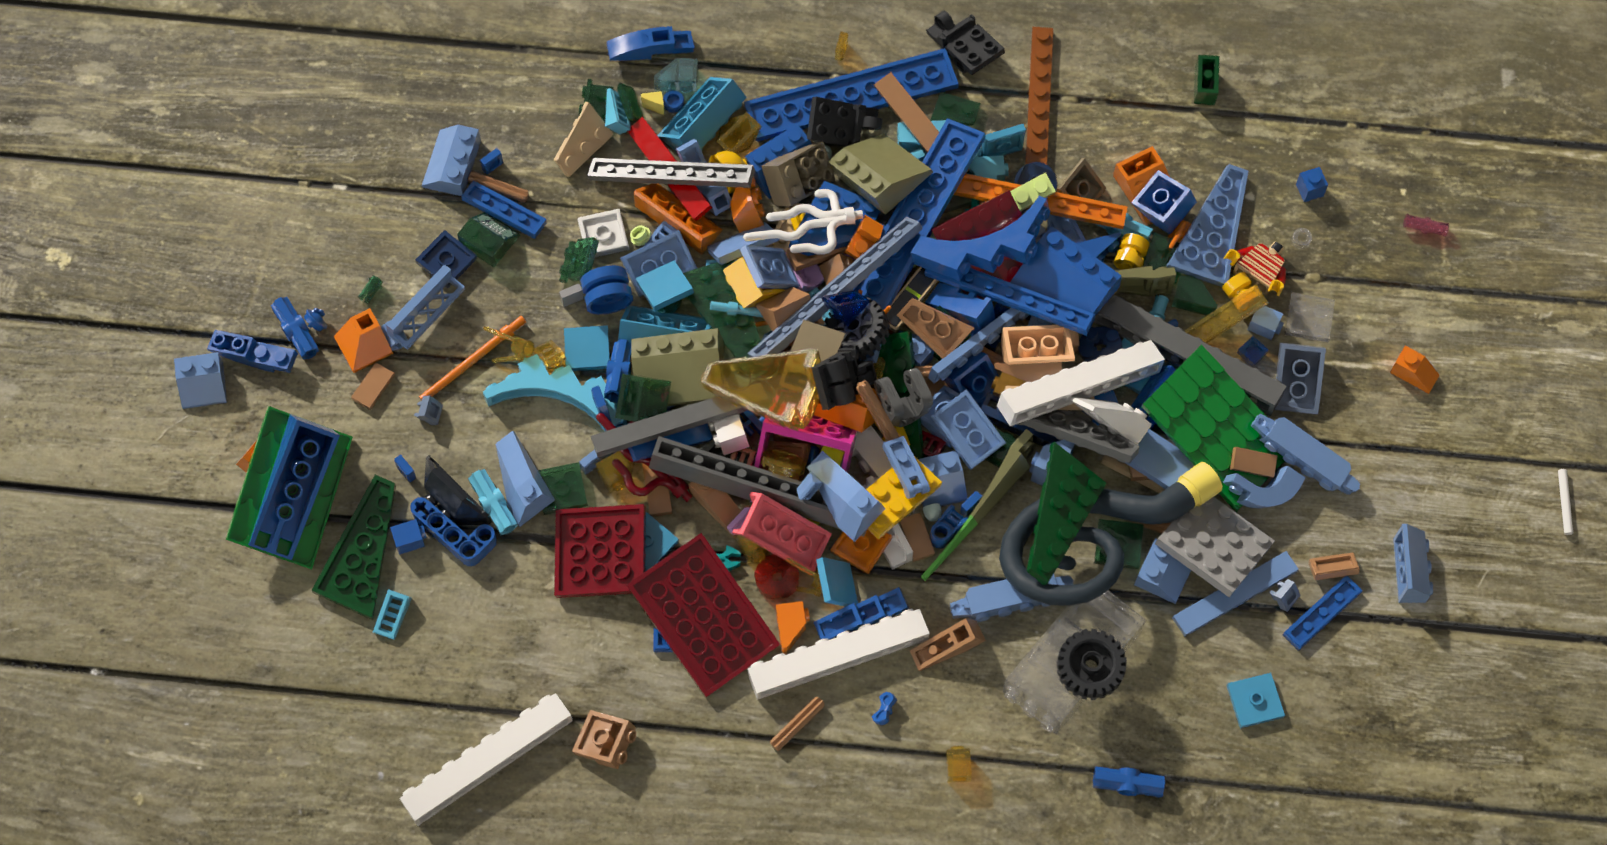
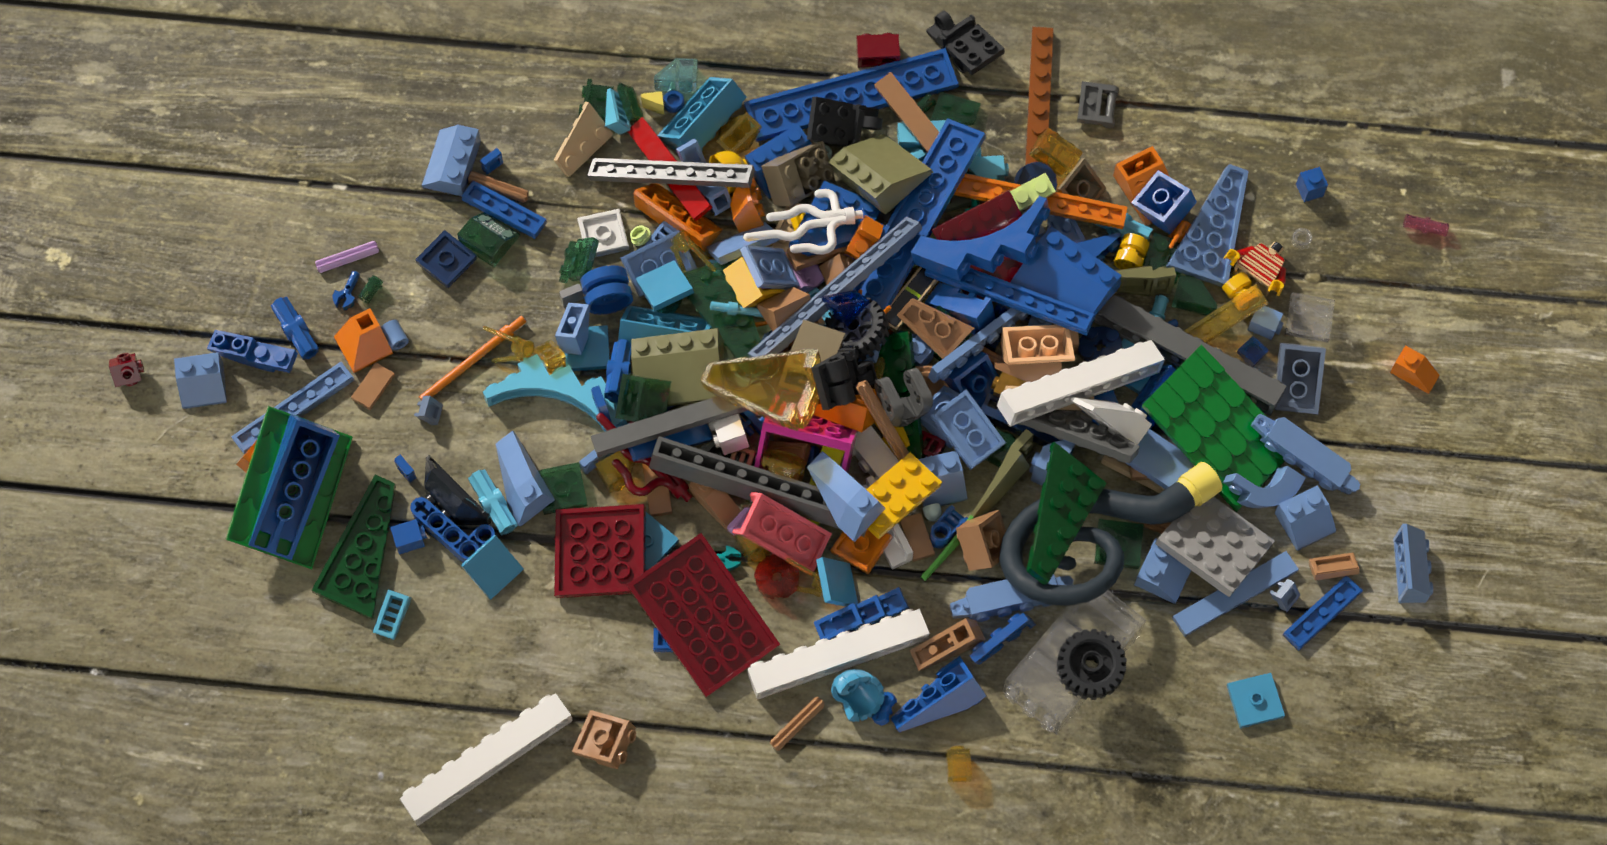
blue hat [304,308,328,332] -> none
medium blue fence [386,265,465,350] -> none
blue slope [607,26,695,61] -> none
orange slope [776,601,810,654] -> none
medium blue slope [797,473,823,500] -> none
clear yellow tile [835,32,849,61] -> none
medium blue plate [882,436,930,499] -> none
blue tile [960,491,983,517] -> none
dark azure plate [981,124,1026,157] -> none
blue piece [1093,766,1165,797] -> none
dark green brick [1194,54,1220,105] -> none
medium nougat tile [1230,447,1277,478] -> none
white bar [1558,469,1573,535] -> none
none -> dark red brick [109,353,145,387]
none -> medium blue tile [231,362,354,454]
none -> lavender axle [315,241,379,273]
none -> blue bar [332,271,360,311]
none -> dark azure tile [460,535,524,599]
none -> medium blue slope [555,303,590,355]
none -> clear yellow plant [670,230,716,277]
none -> dark azure hair [831,669,885,722]
none -> dark red brick [856,32,900,68]
none -> blue wedge [891,656,986,732]
none -> clear green pin [917,94,936,114]
none -> medium nougat slope [956,510,1006,571]
none -> blue wing [969,613,1036,665]
none -> clear yellow brick [1029,128,1083,179]
none -> dark grey plate [1077,81,1119,129]
none -> medium blue slope [1275,485,1336,551]

